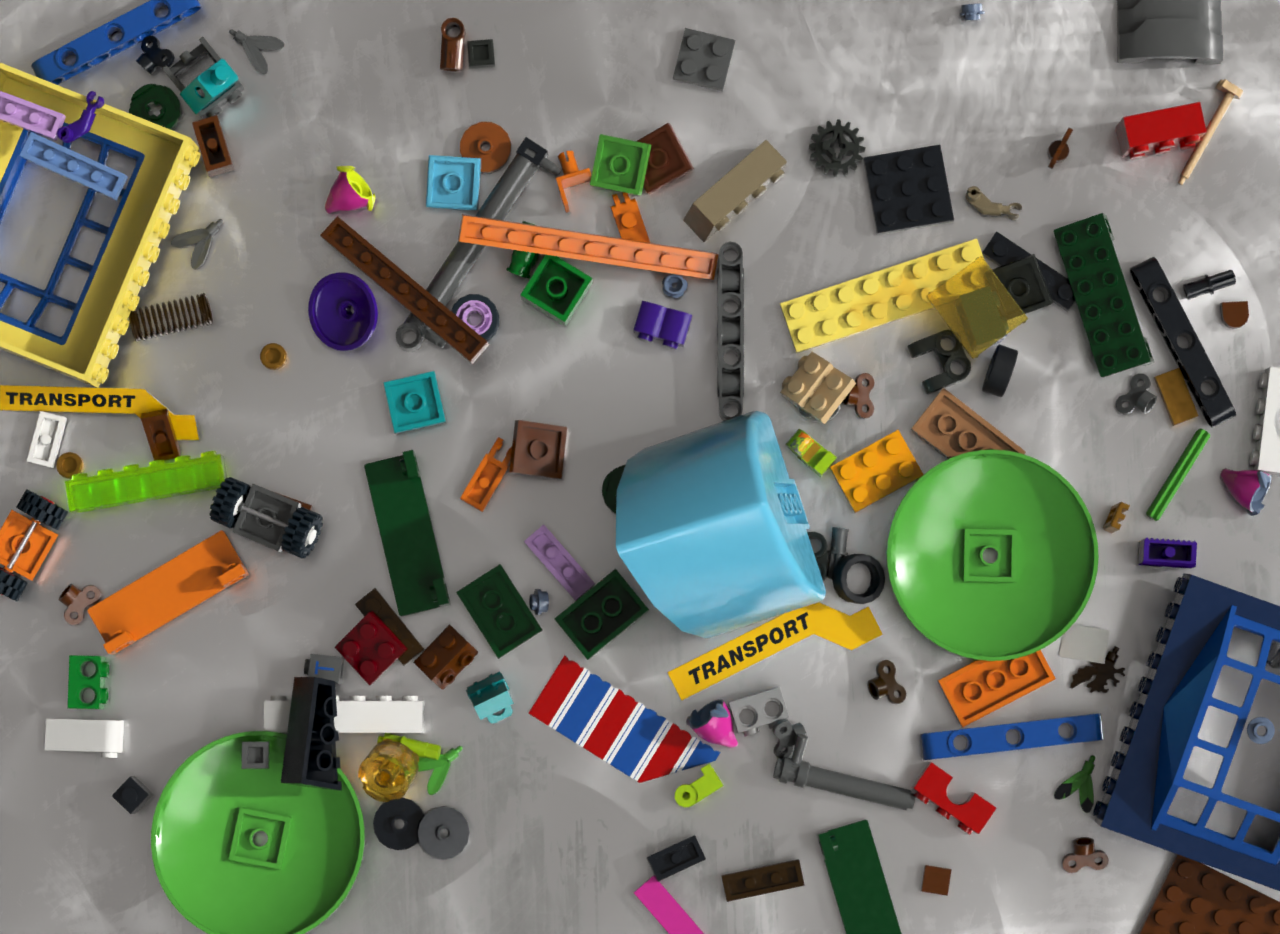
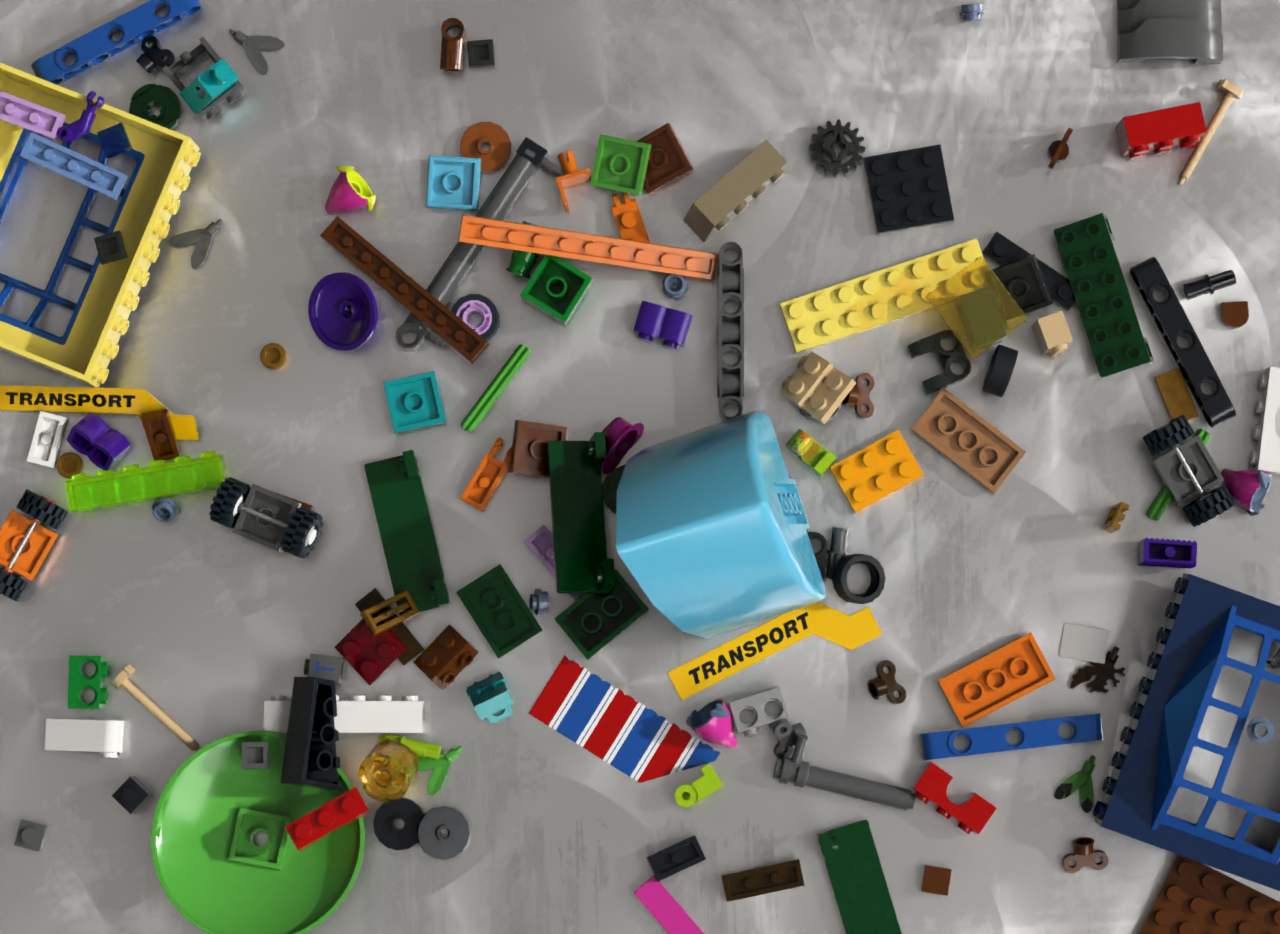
reddish brown piece [58,584,101,625] -> none
orange bracket [87,530,250,655] -> none
dark brown piece [129,293,213,342] -> none
reddish brown brick [192,115,235,177] -> none
dark grey plate [673,28,735,91] -> none
bright green dish [887,449,1099,661] -> none
dark tan arm [965,186,1022,220] -> none
dark grey piece [1116,374,1157,415] -> none
none -> dark grey plate [14,819,48,852]
none -> dark purple brick [66,413,131,471]
none -> pearl dark grey tile [94,231,128,265]
none -> clear blue plate [97,123,133,159]
none -> tan piece [111,665,200,752]
none -> sand blue plate [152,497,178,522]
none -> red arch [285,787,370,852]
none -> pearl gold tile [360,590,420,637]
none -> bright green axle [461,344,531,433]
none -> dark green bracket [547,432,615,593]
none -> magenta piece [602,417,644,474]
none -> tan brick [1031,311,1073,357]
none -> plate [1143,415,1235,527]

